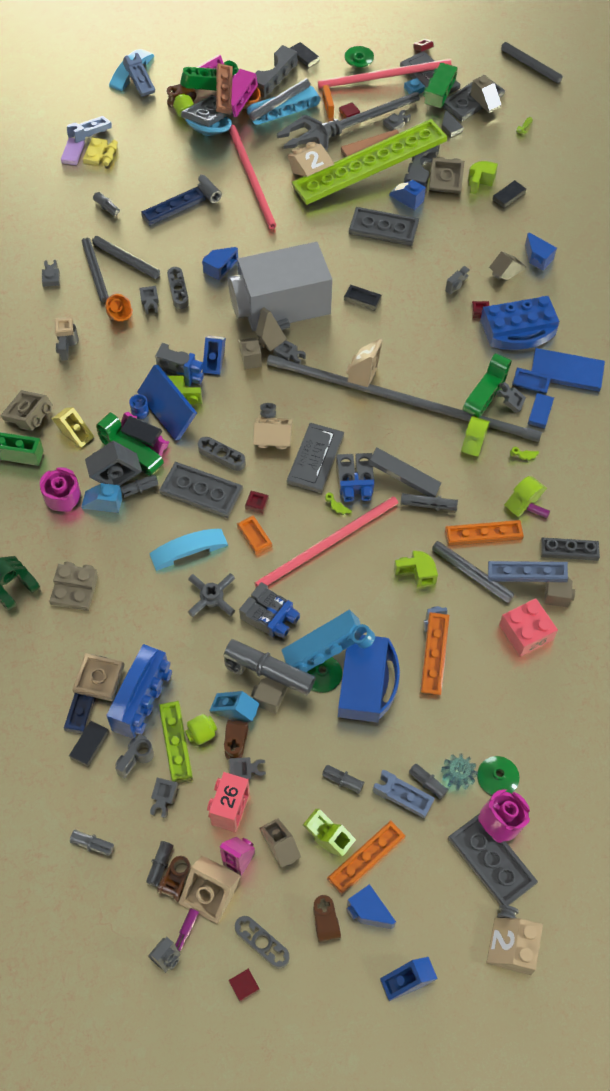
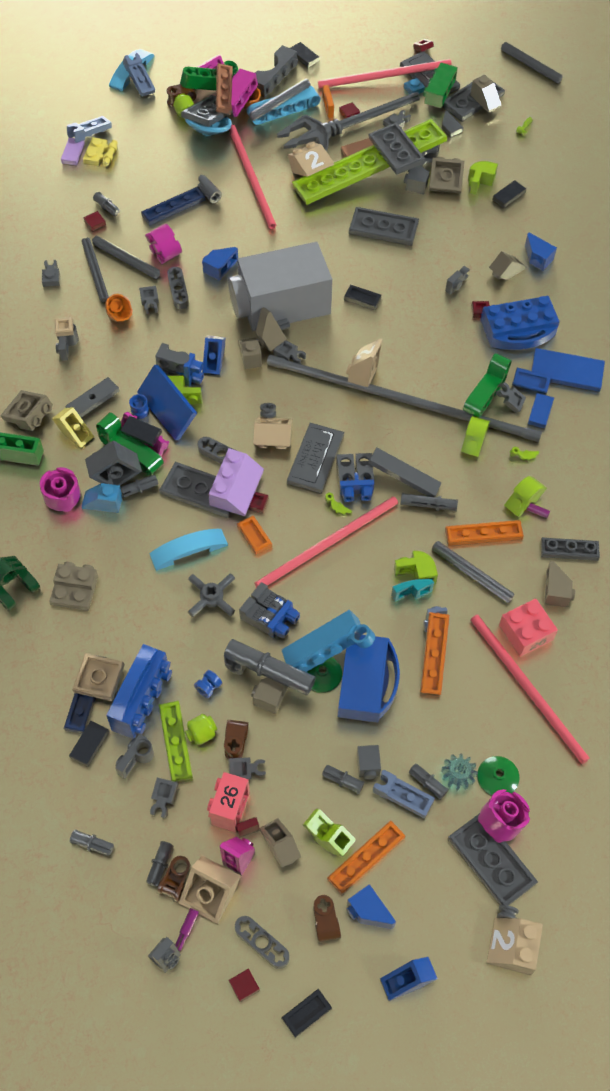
dark azure slope [209,691,260,722] -> none
green dish [344,46,374,67] -> none
blue slope [389,180,426,210] -> none
sand blue tile [488,561,568,582] -> none
none -> dark grey tile [65,377,120,418]
none -> dark red tile [83,211,106,231]
none -> dark pink brick [145,224,182,264]
none -> blue wheel [194,670,223,698]
none -> lavender slope [209,448,264,516]
none -> dark red tile [236,817,260,838]
none -> black tile [281,988,332,1038]
none -> dark grey brick [357,745,381,779]
none -> dark grey tile [368,122,425,175]
none -> teal slope [391,579,434,601]
none -> coral piece [470,614,590,764]

